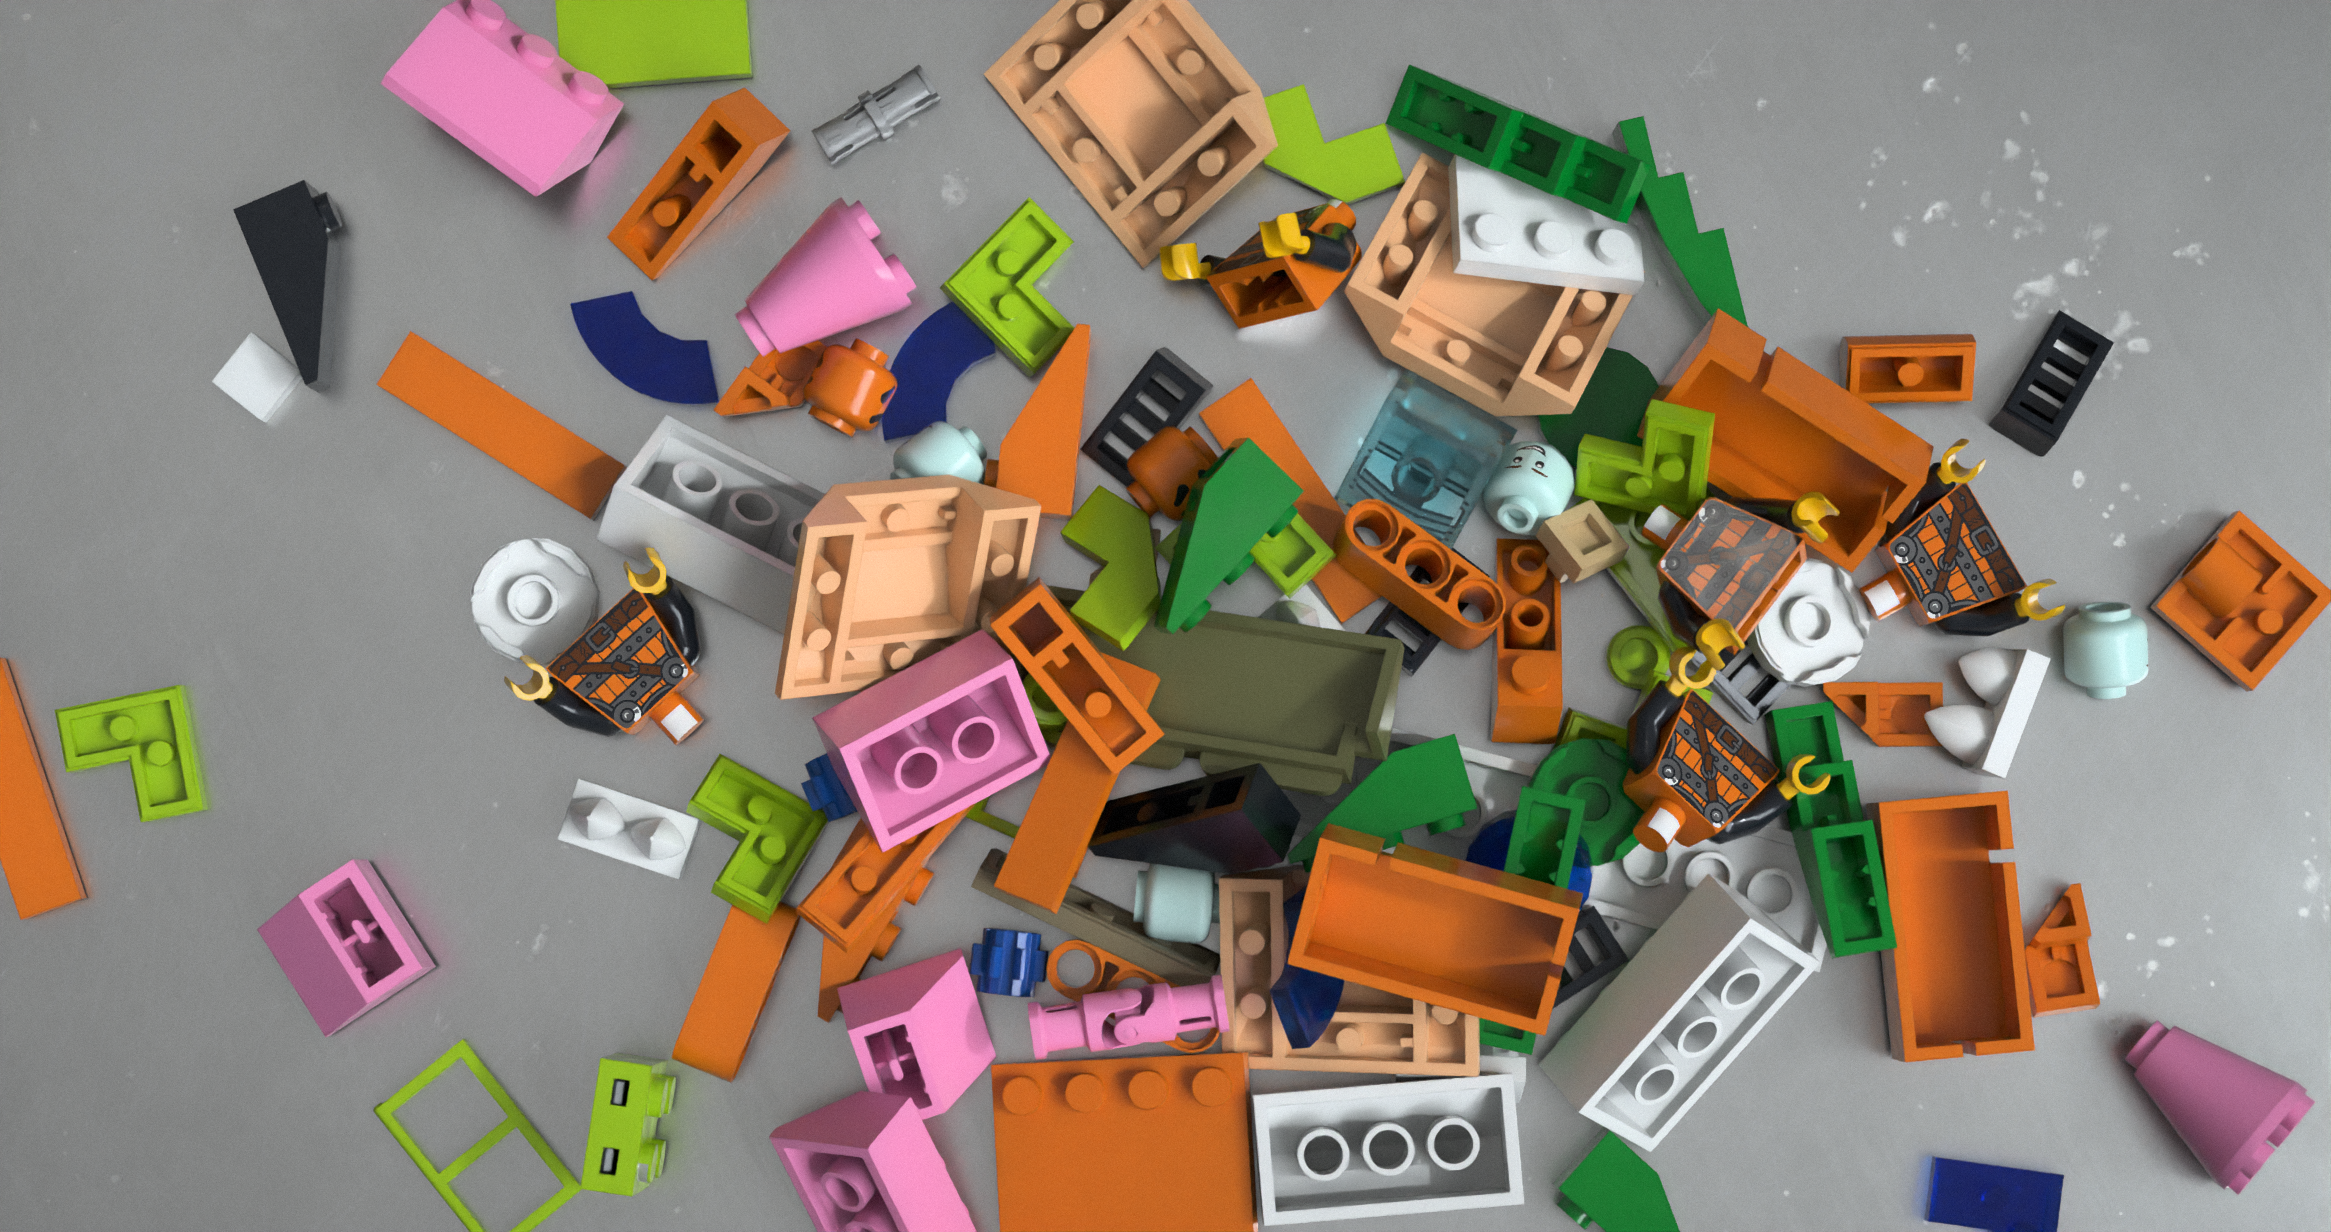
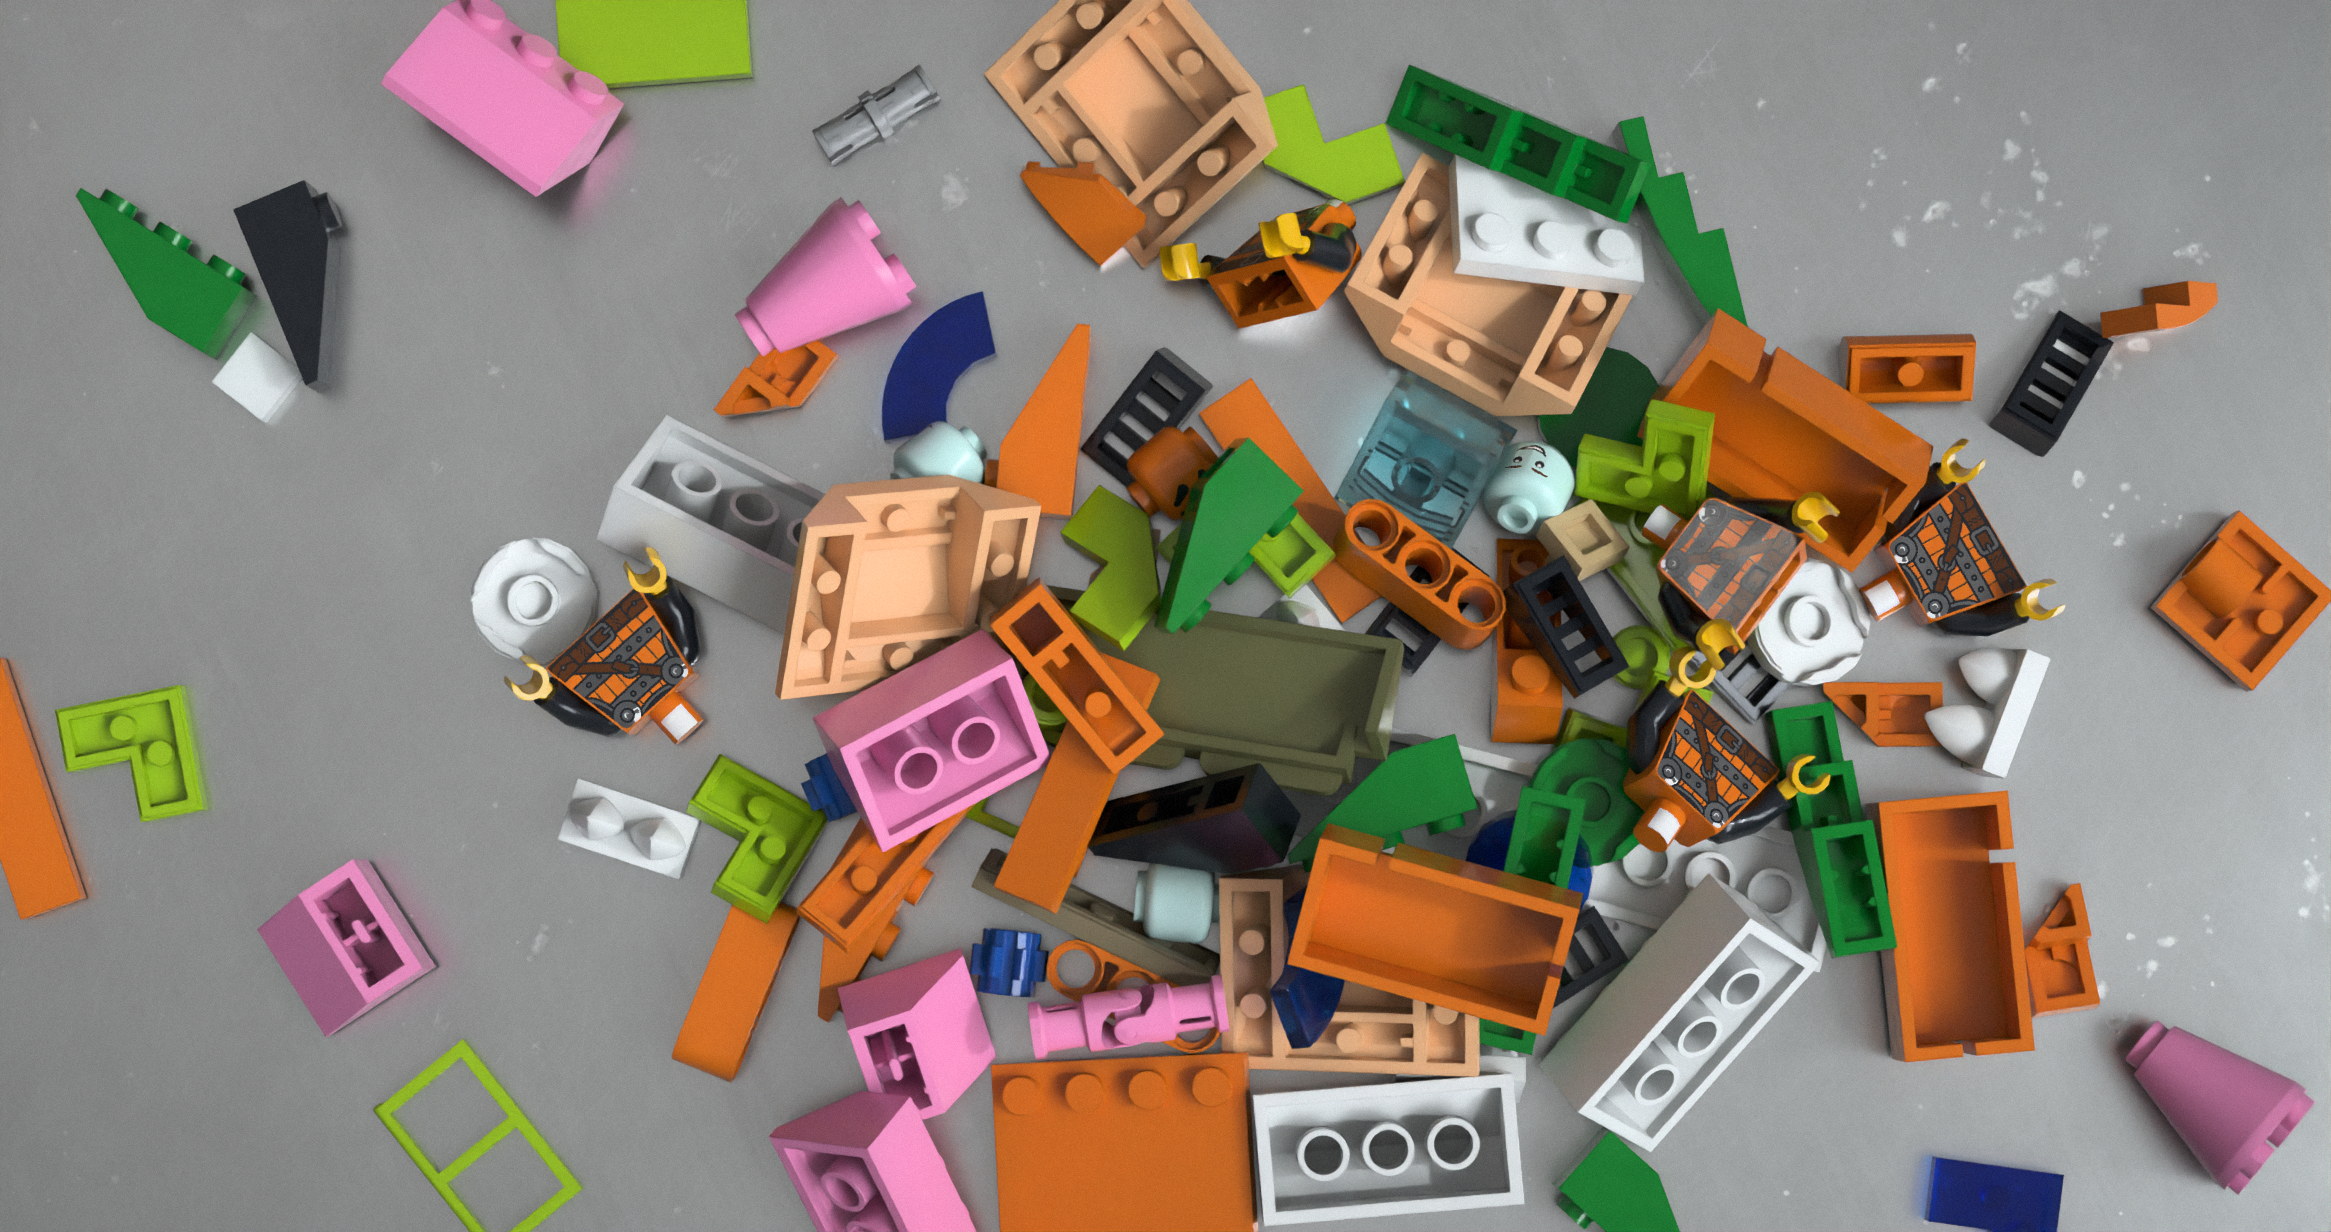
orange tile [376,331,627,521] -> none
clear blue tile [570,291,721,407] -> none
lime piece [580,1052,676,1197] -> none
orange slope [607,88,791,280] -> none
orange head [803,338,898,438] -> none
lime tile [939,197,1074,378] -> none
light aqua head [2063,601,2148,699] -> none
none -> green slope [76,188,257,360]
none -> orange slope [1019,161,1147,266]
none -> black slope [1503,555,1630,699]
none -> orange slope [2100,281,2218,338]

